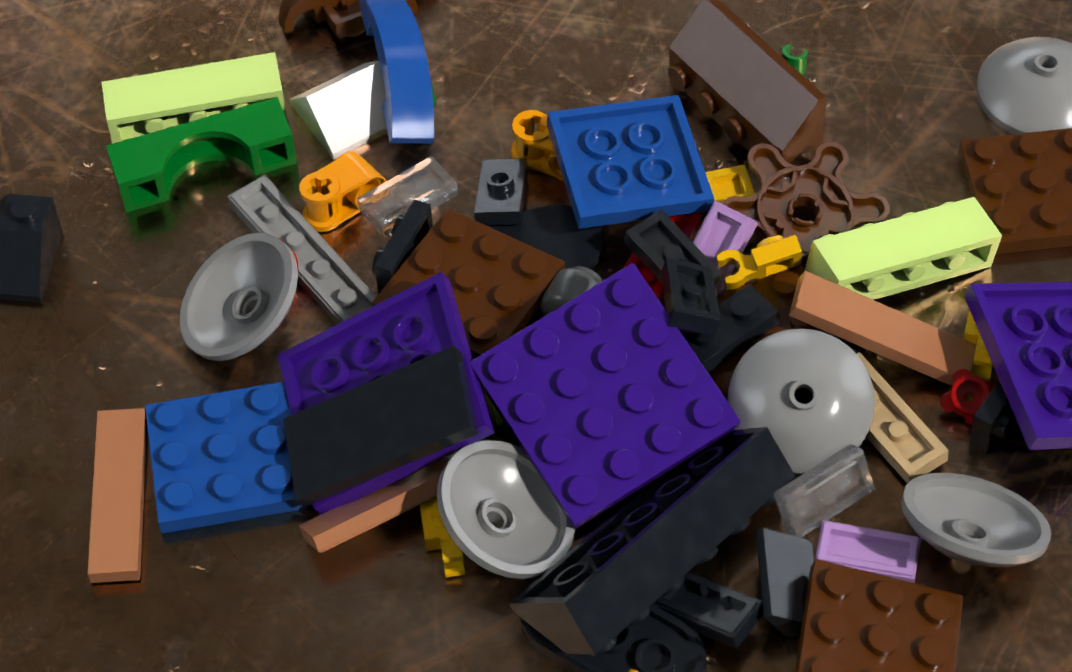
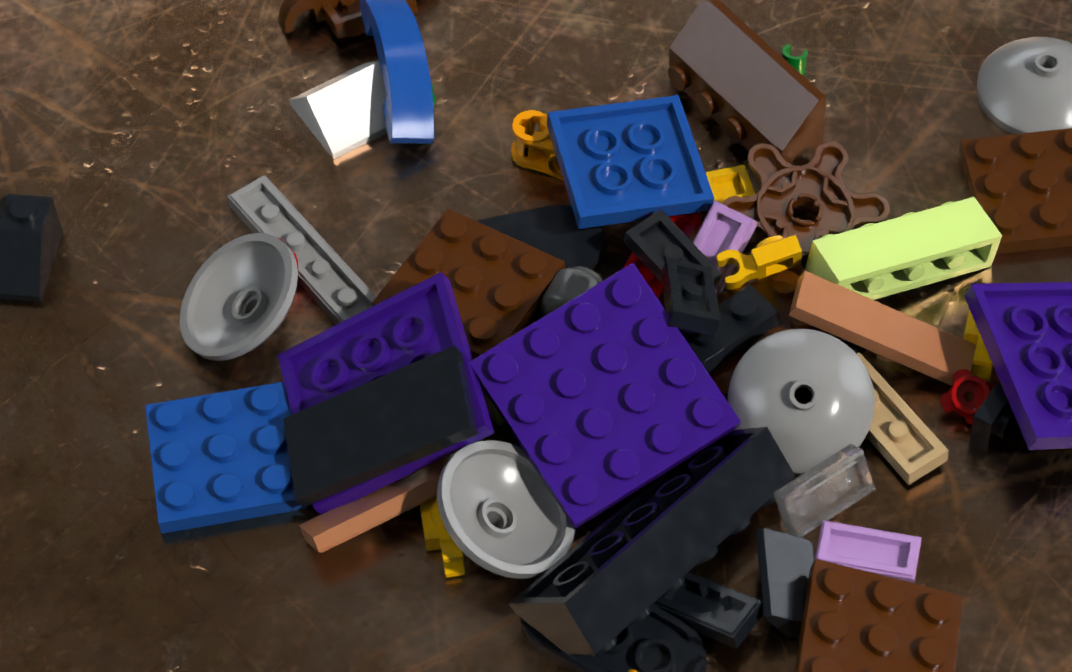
nougat tile [88,408,147,583] -> none
yellowish green brick [102,52,287,144] -> none
green arch [106,97,297,213] -> none
light orange piece [299,151,387,232] -> none
clear plate [357,156,458,237] -> none
black plate [372,199,433,294] -> none
black plate [474,158,528,226] -> none
light grey dish [901,473,1051,567] -> none

